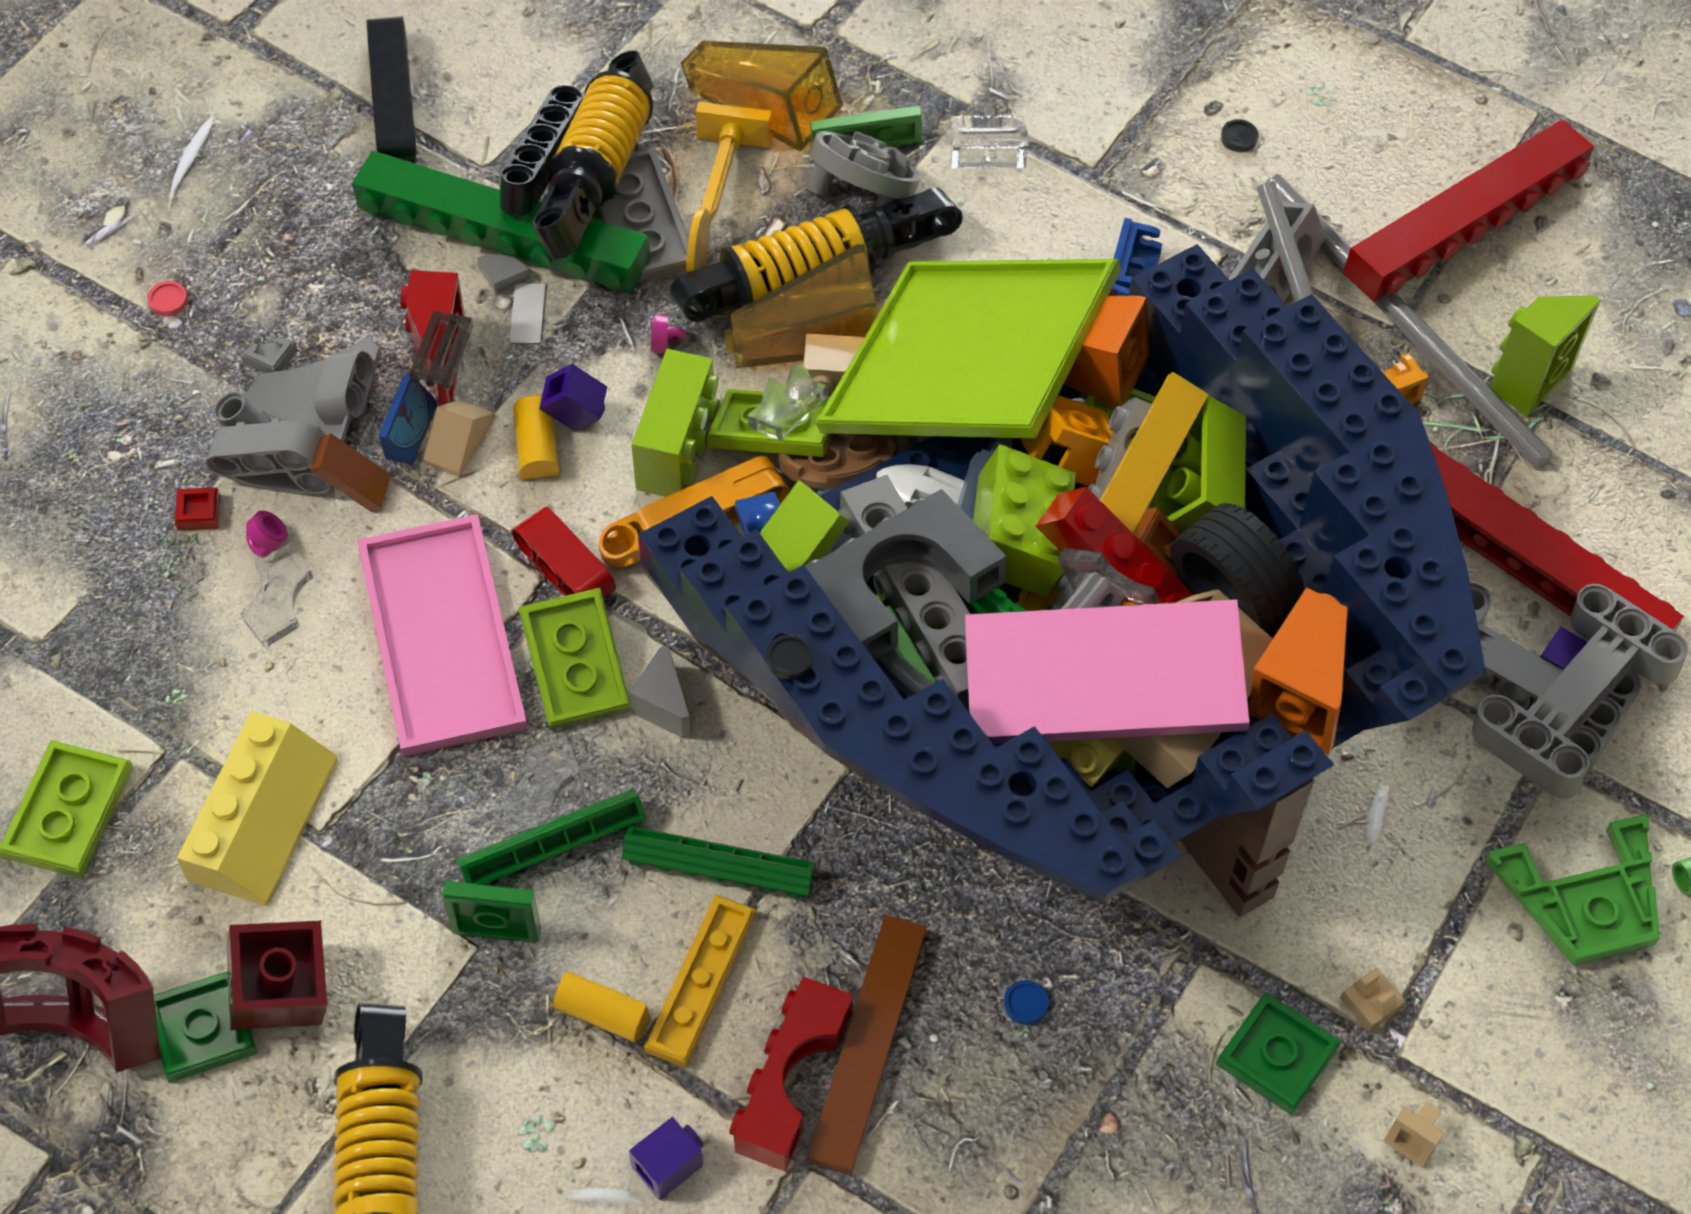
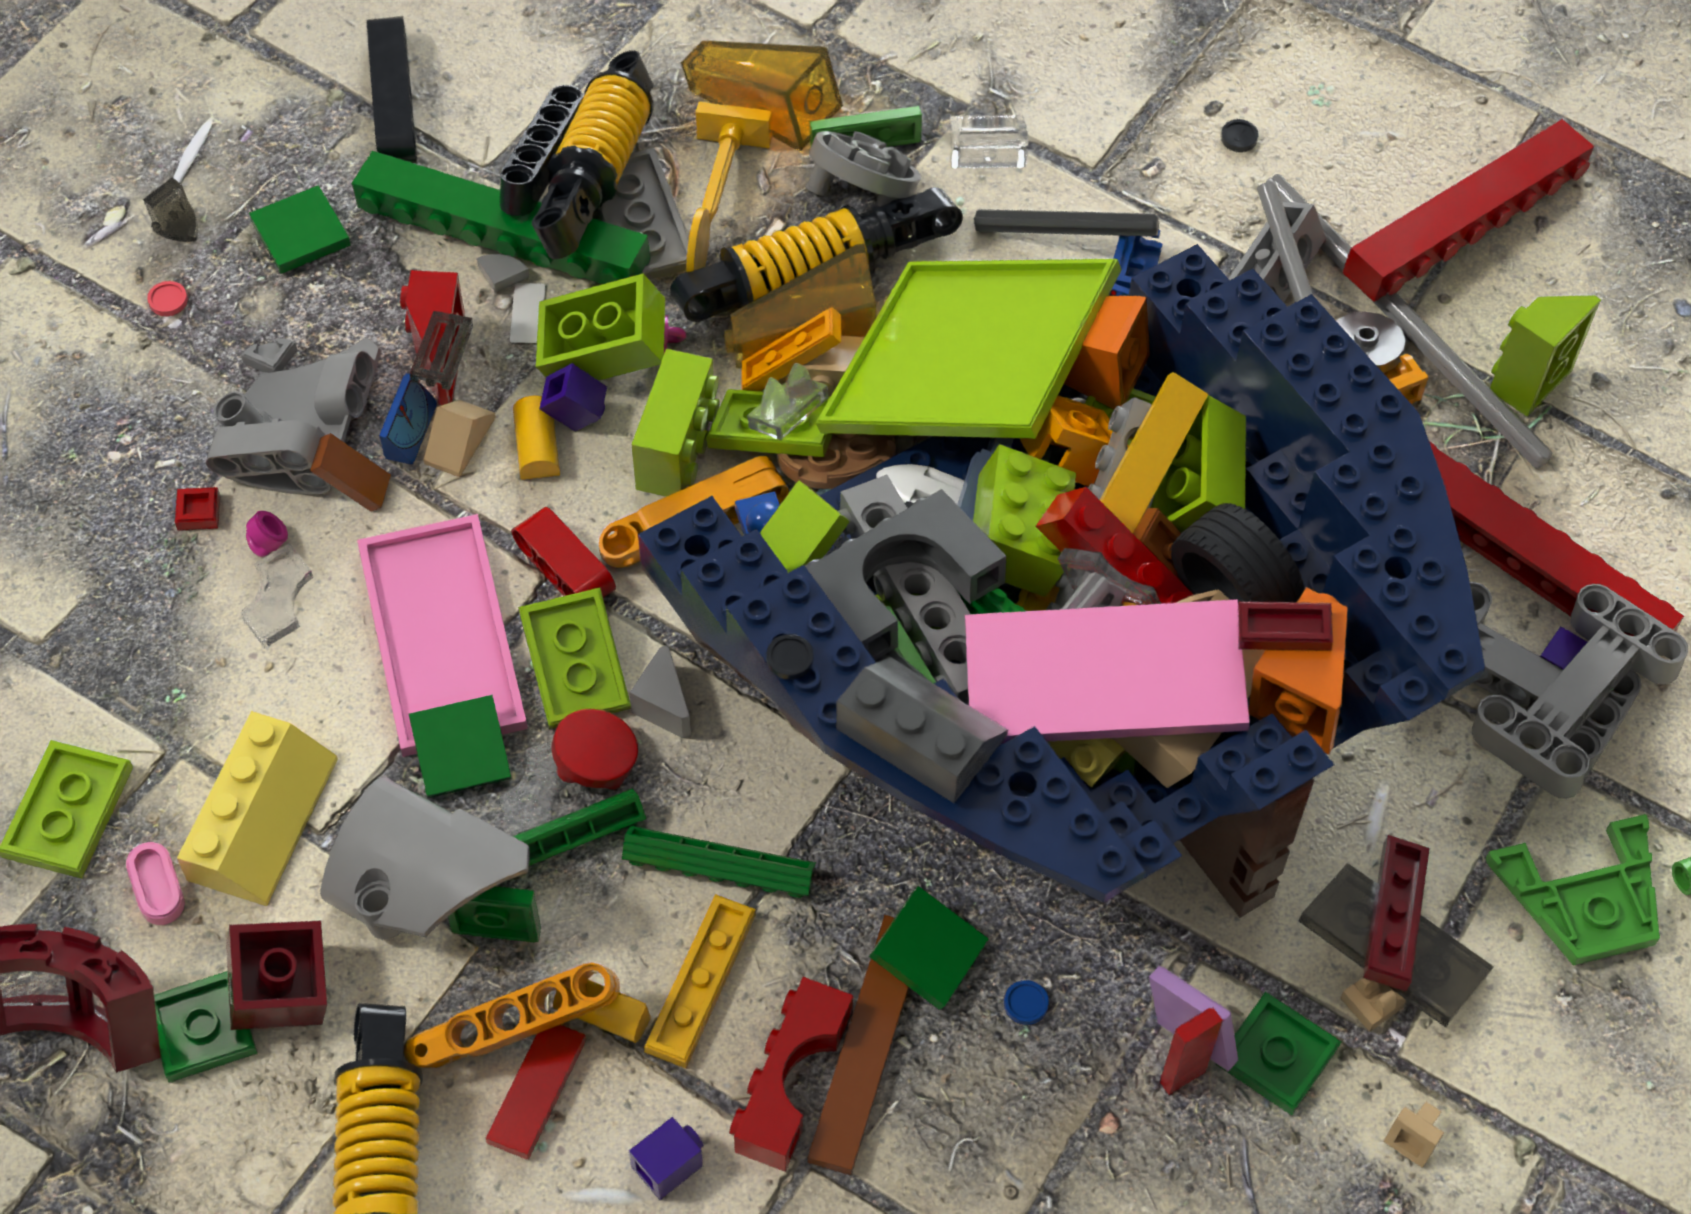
none -> bright pink tile [126,842,185,925]
none -> clear smoke tile [143,177,198,242]
none -> green tile [249,185,351,274]
none -> light grey panel [320,777,530,940]
none -> light orange piece [403,962,620,1068]
none -> green tile [409,695,512,798]
none -> red tile [485,1025,586,1160]
none -> lime brick [536,273,665,381]
none -> red tile [551,709,638,790]
none -> light orange tile [741,307,841,391]
none -> dark grey slope [836,658,1008,803]
none -> green tile [868,886,988,1010]
none -> dark grey axle [974,209,1160,237]
none -> lavender tile [1149,966,1238,1071]
none -> red tile [1160,1007,1223,1095]
none -> dark red tile [1237,602,1333,651]
none -> clear smoke tile [1298,863,1494,1028]
none -> flat silver plate [1336,312,1406,373]
none -> dark red tile [1363,835,1430,991]

